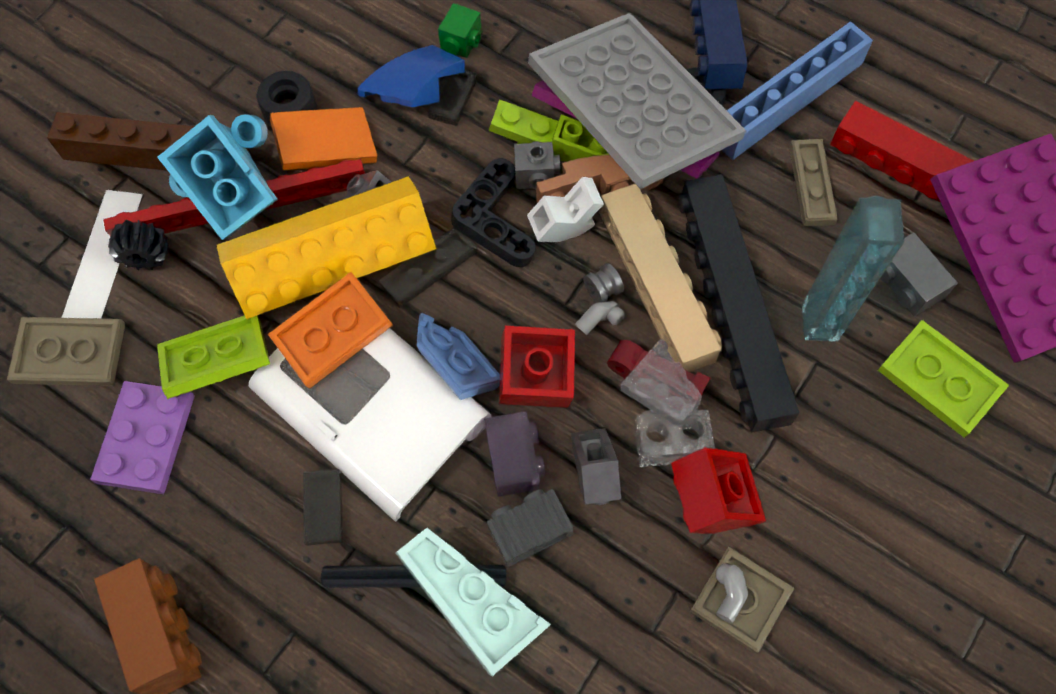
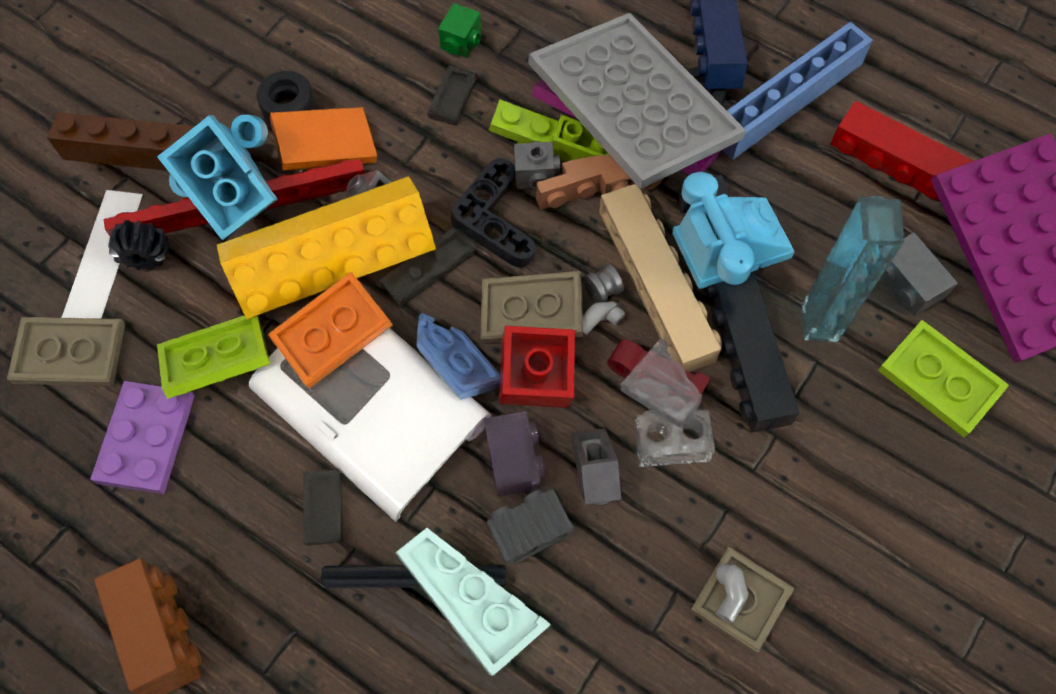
blue slope [357,45,465,107] -> none
white brick [527,177,604,242] -> none
red slope [671,447,766,534] -> none
dark tan tile [789,139,838,226] -> none
none -> dark tan tile [481,271,583,344]
none -> medium azure piece [672,172,795,289]

